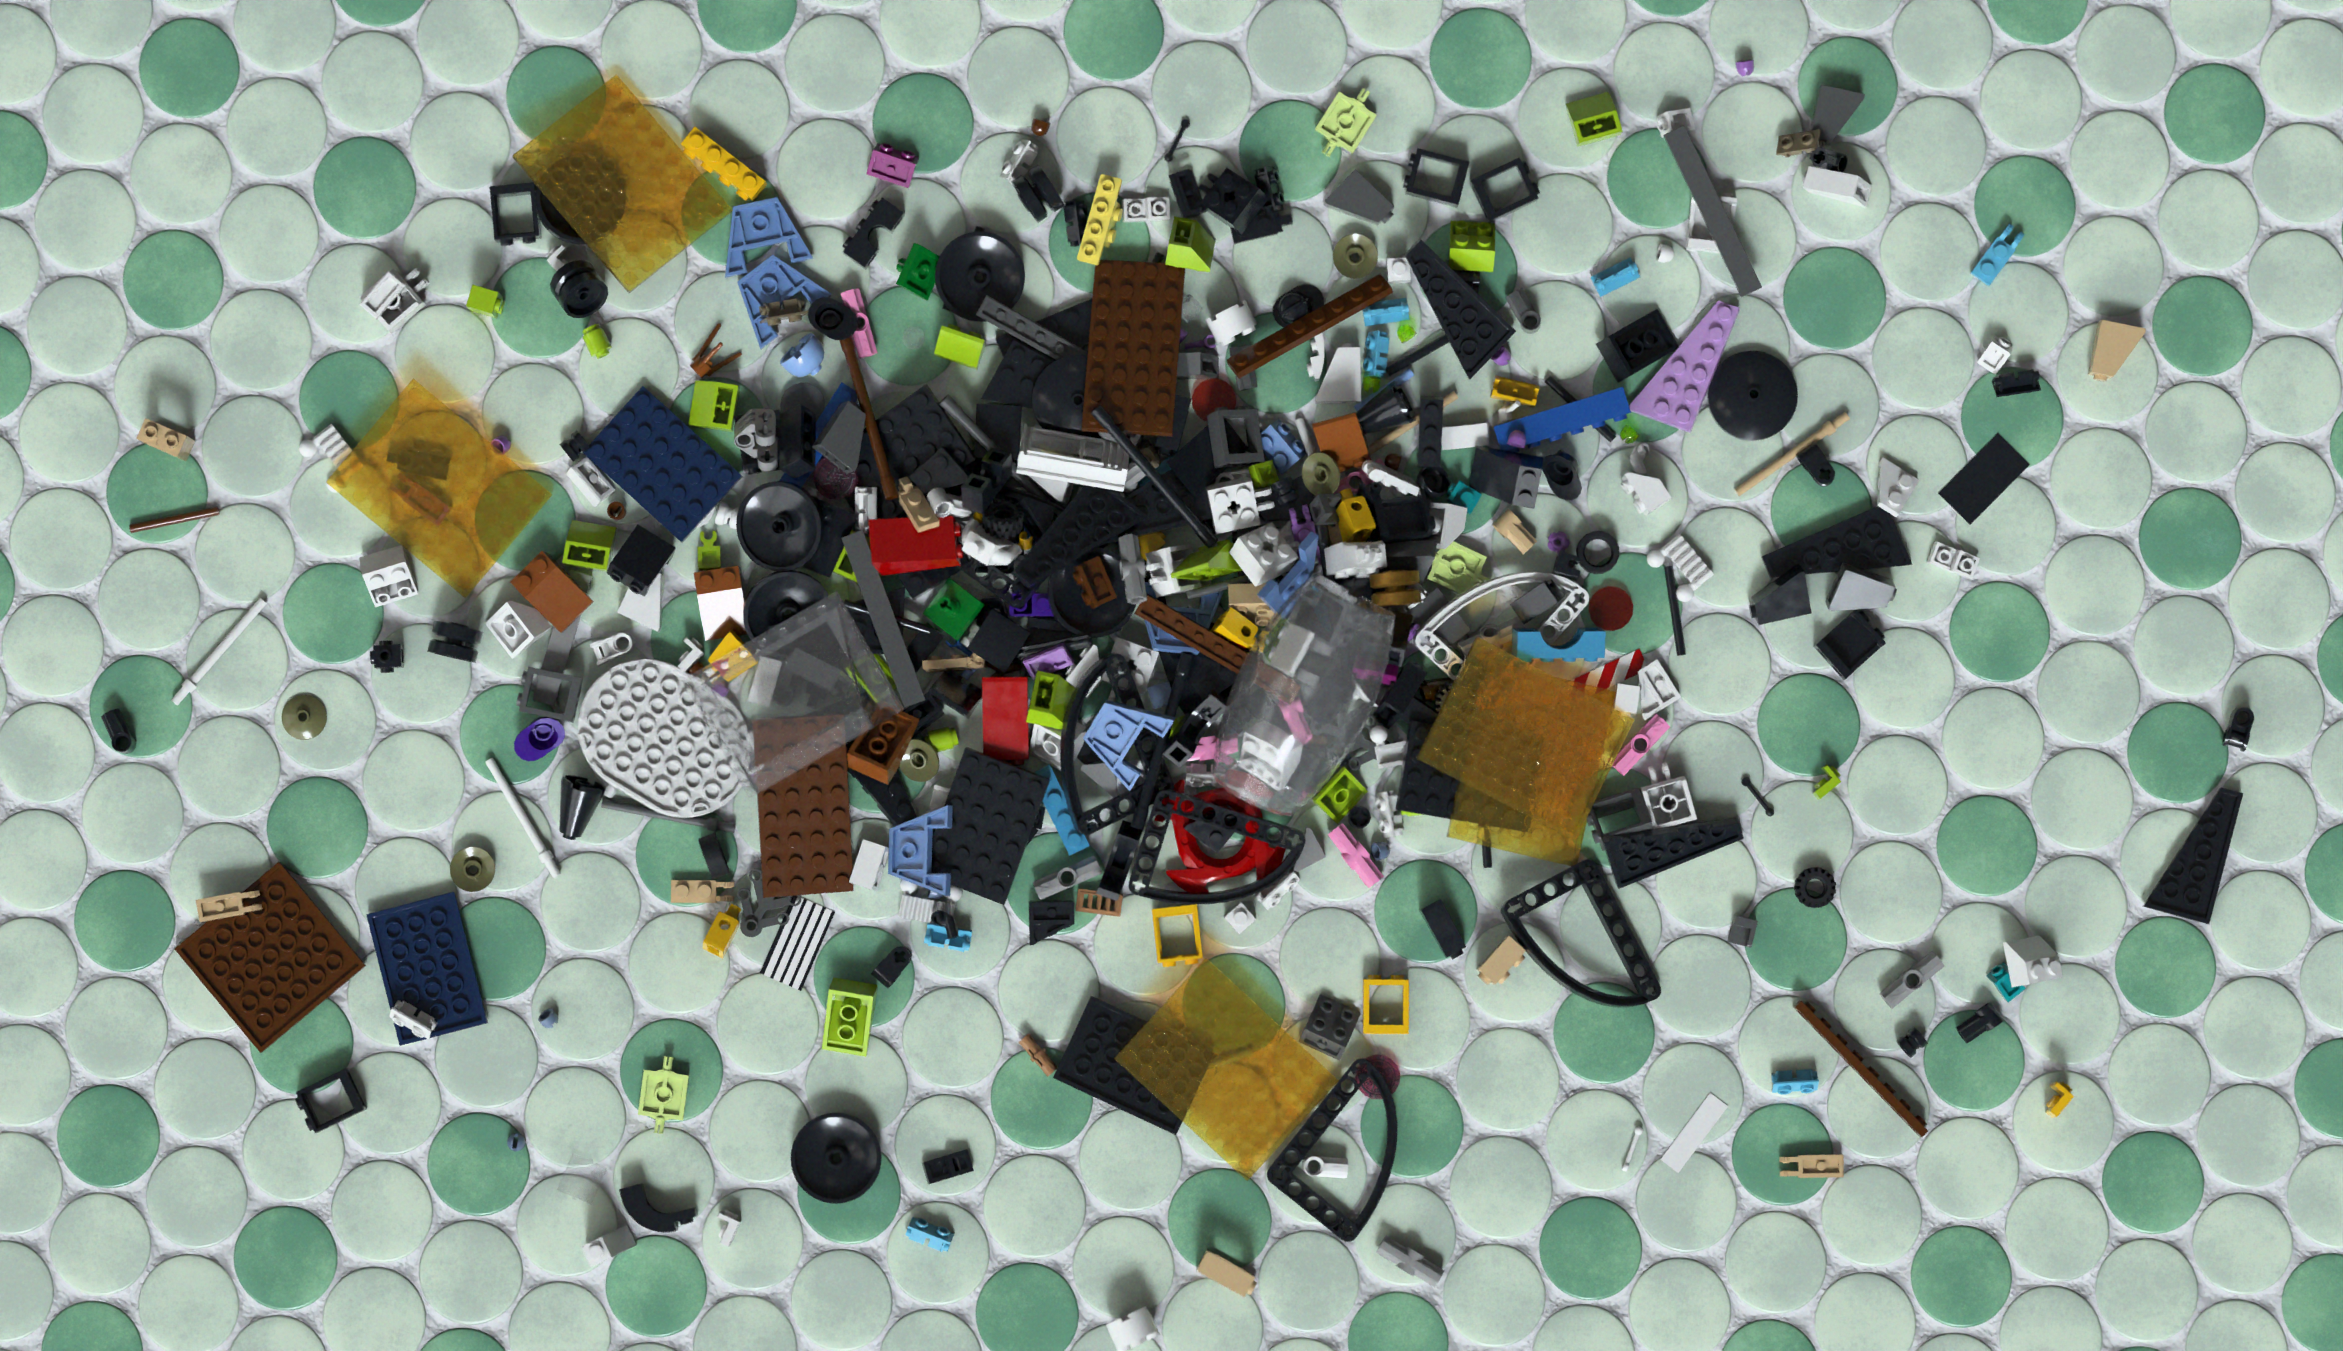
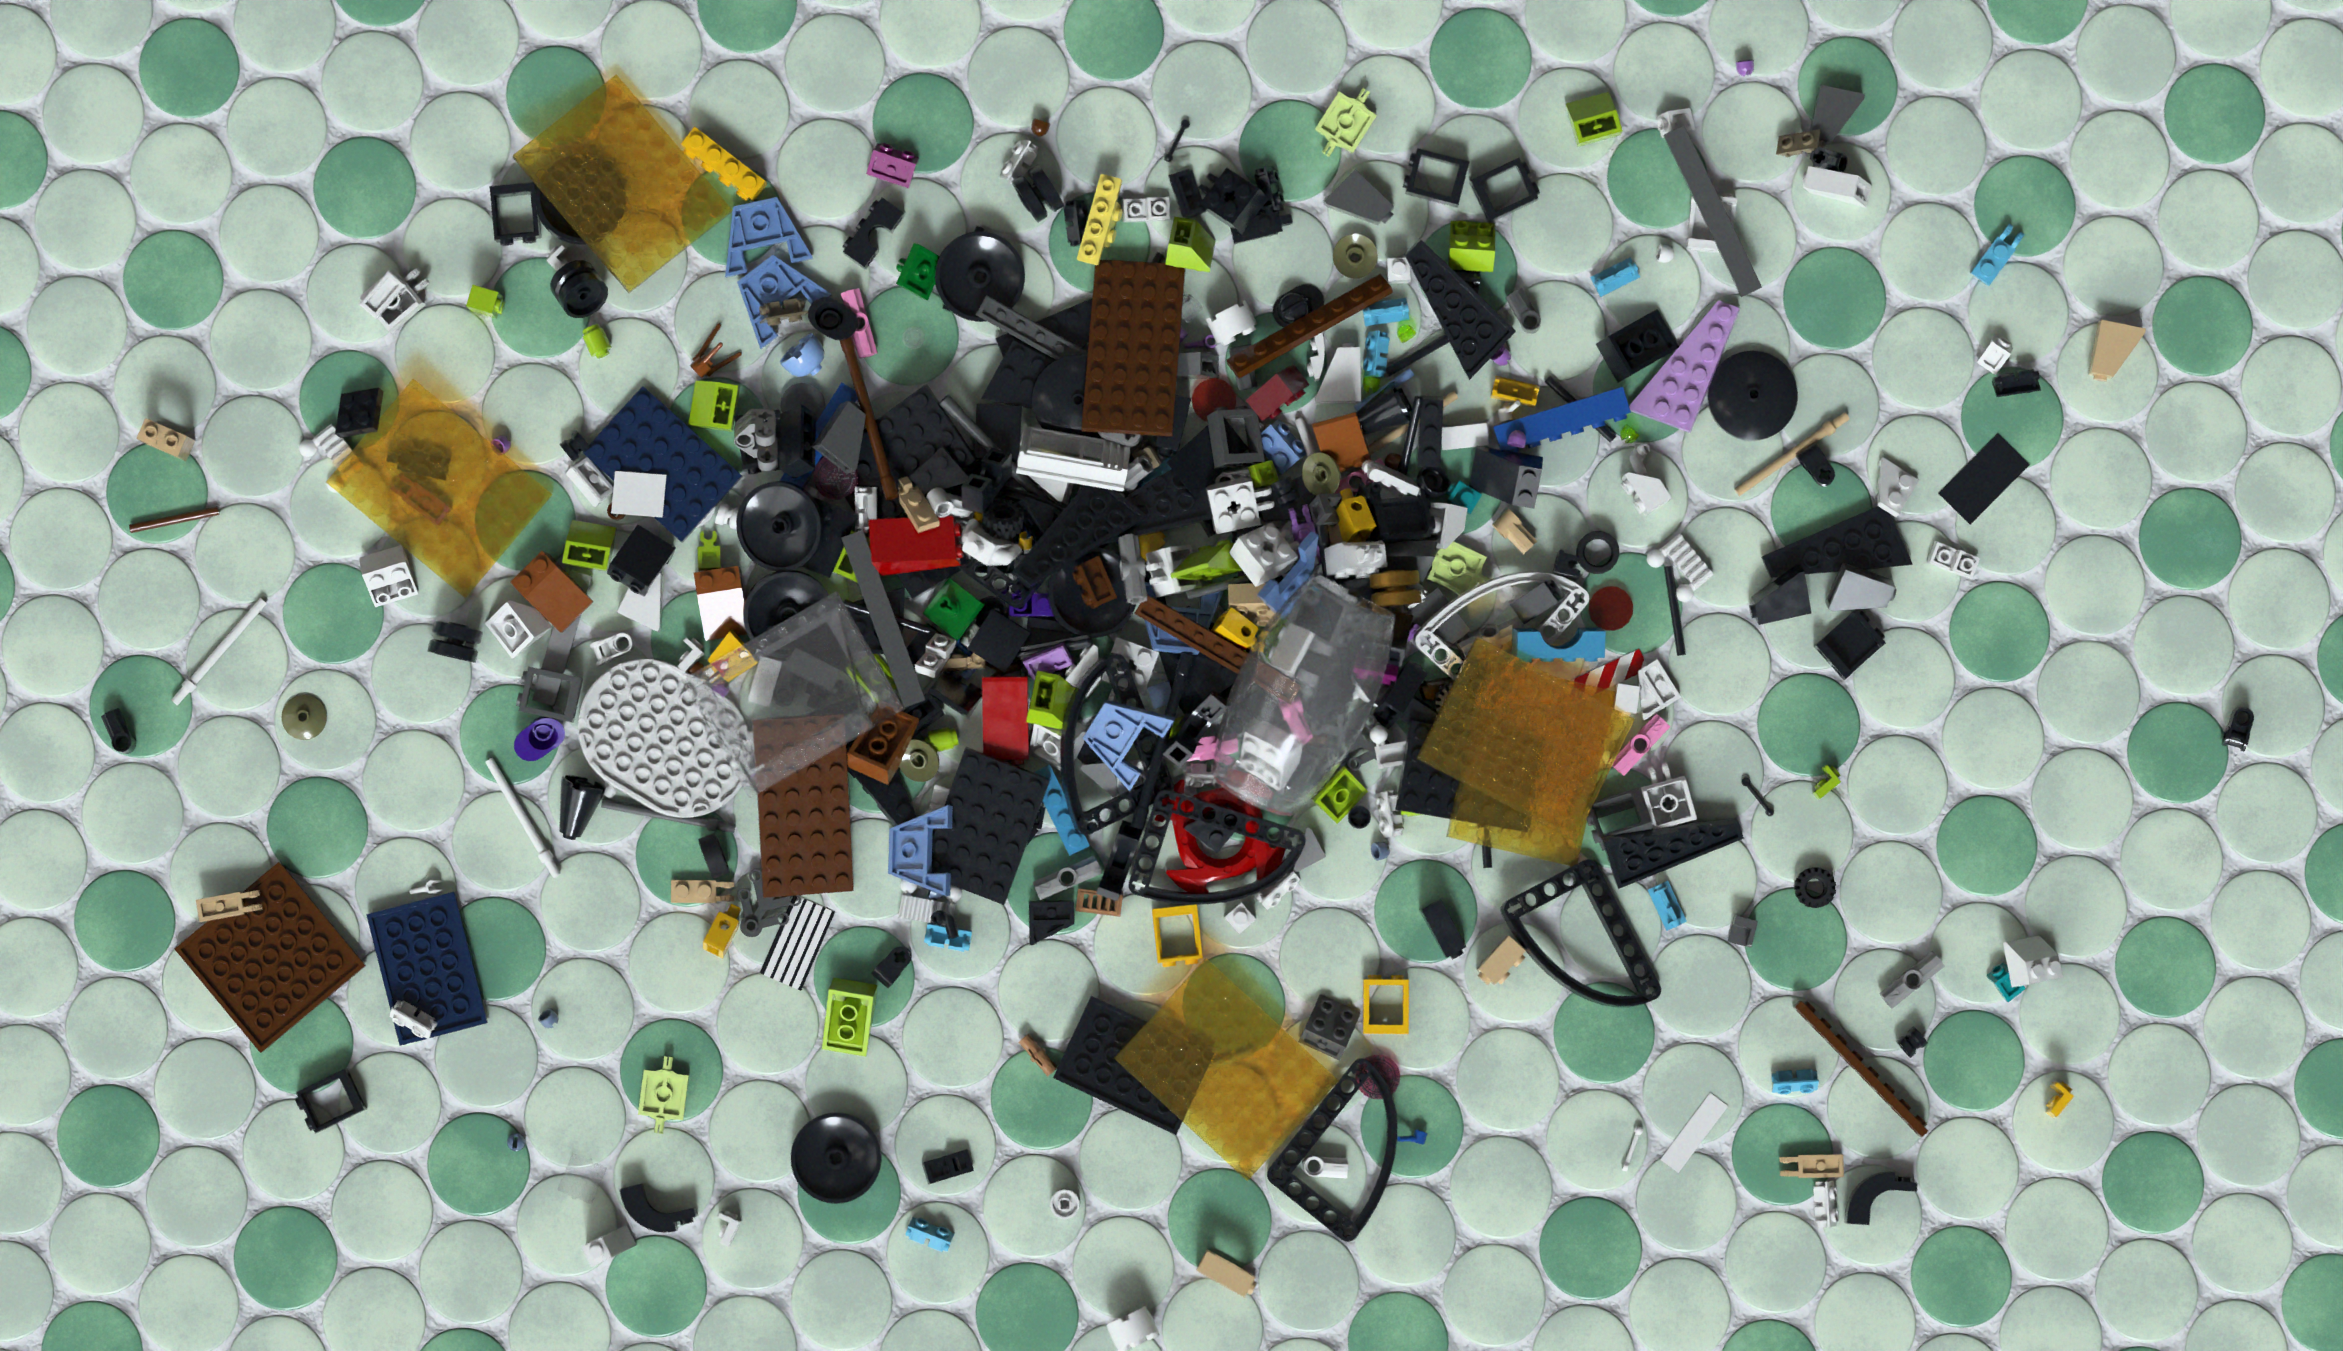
black brick [370,640,404,673] -> none
olive dish [450,847,495,892] -> none
white hinge [849,839,889,891] -> none
lime slope [934,324,986,370] -> none
black piece [1090,404,1218,548] -> none
bright pink piece [1327,823,1384,888] -> none
light grey piece [1376,1236,1444,1287] -> none
black piece [1542,449,1582,500] -> none
medium lavender plate [1547,531,1570,553] -> none
black piece [1955,1002,2004,1044] -> none
black wing [2142,787,2243,924] -> none
none -> black plate [335,387,384,438]
none -> white hand [410,880,443,895]
none -> white sticker [611,471,666,518]
none -> white slope [915,633,956,678]
none -> white wheel [1050,1189,1080,1219]
none -> dark red brick [1246,364,1310,421]
none -> blue hand [1397,1130,1428,1144]
none -> black bar [1398,396,1424,476]
none -> medium azure hinge [1648,881,1687,931]
none -> white hinge [1813,1181,1839,1227]
none -> black arch [1844,1171,1917,1225]

